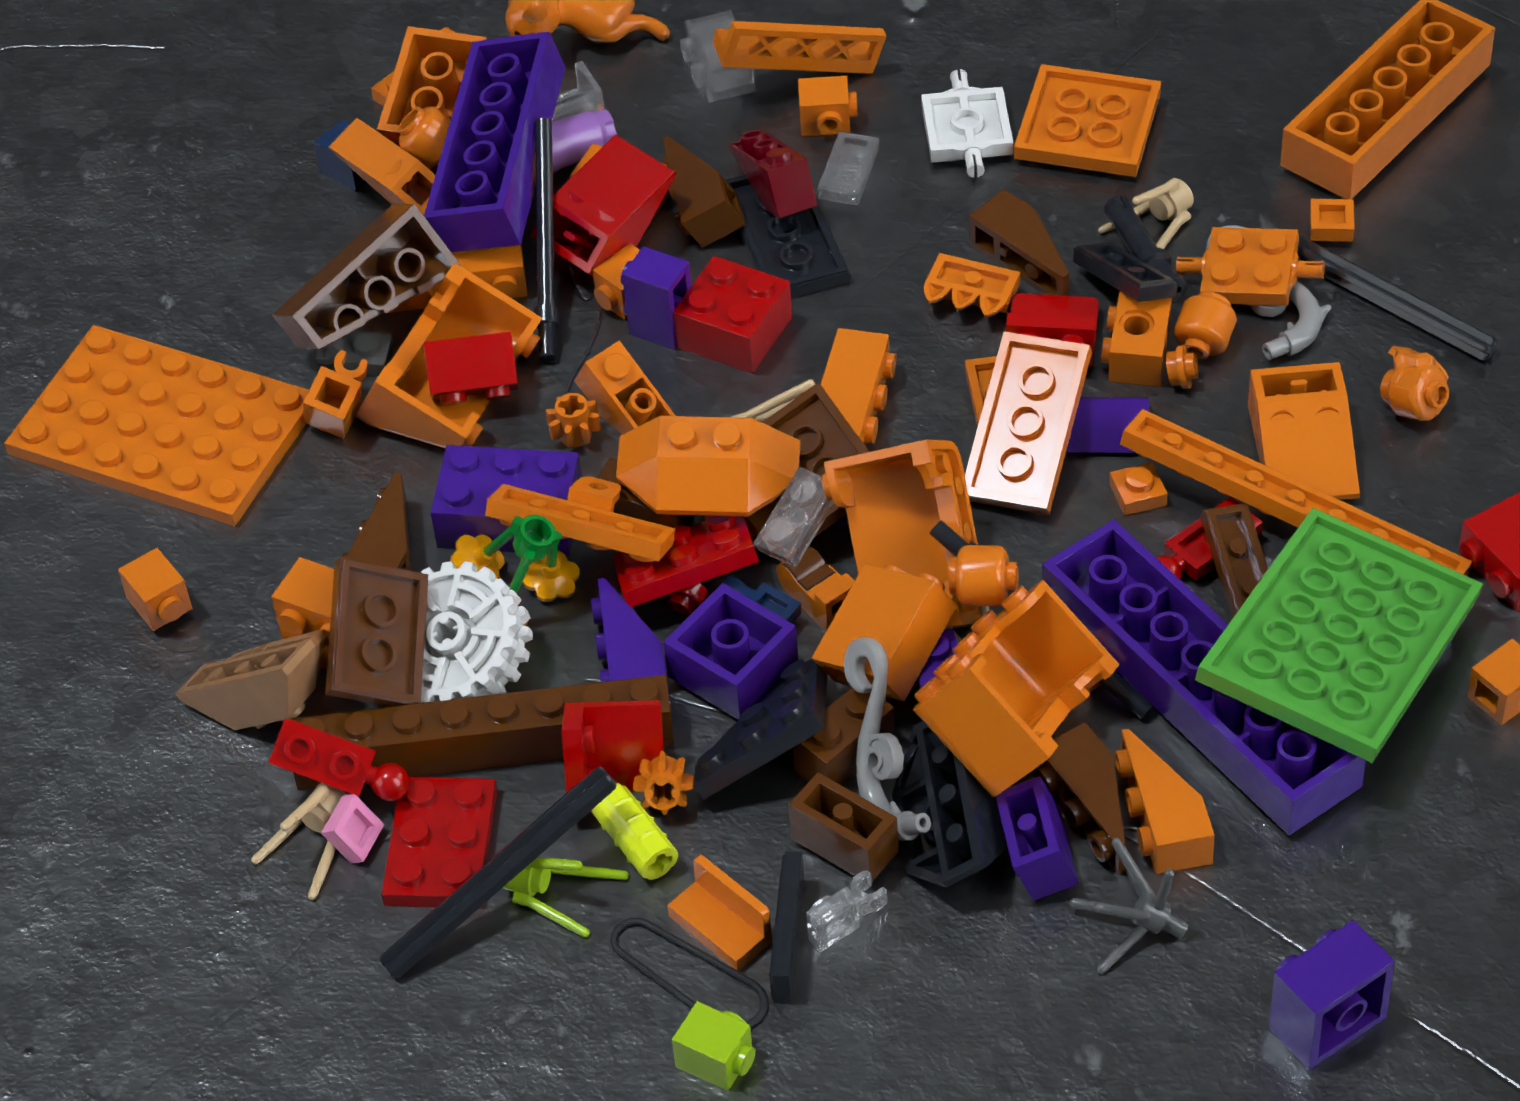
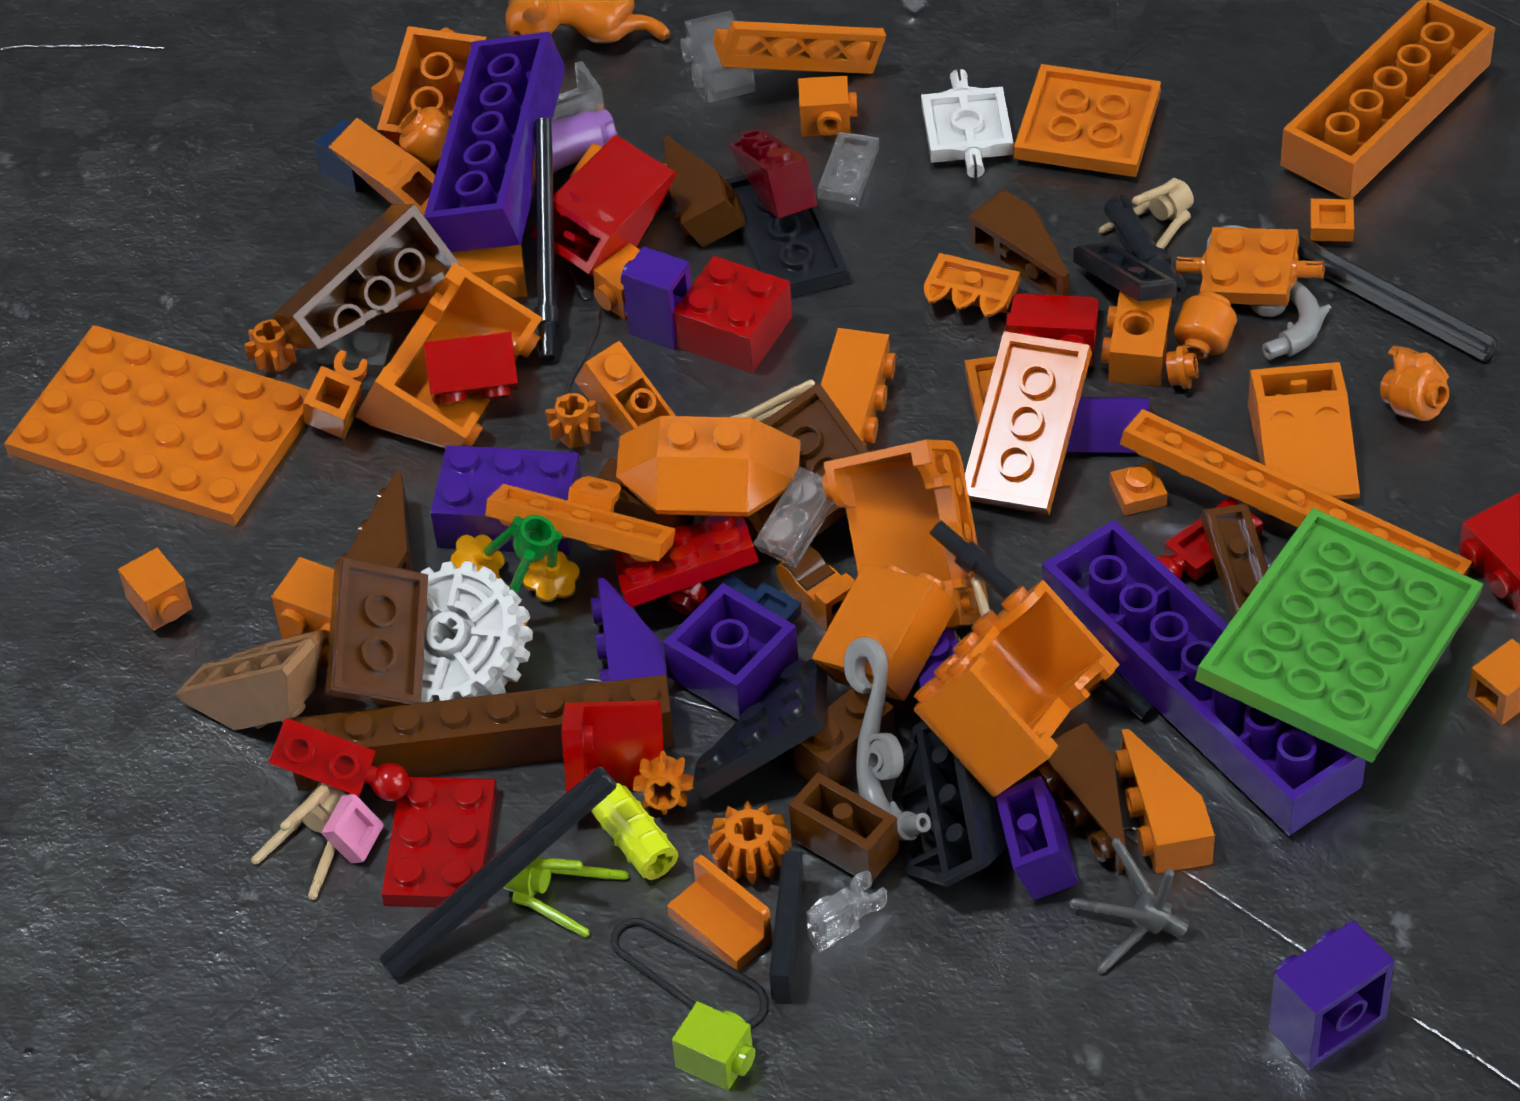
orange head [948,545,1019,606] -> none
none -> orange gear [244,319,299,372]
none -> orange gear [708,800,792,886]

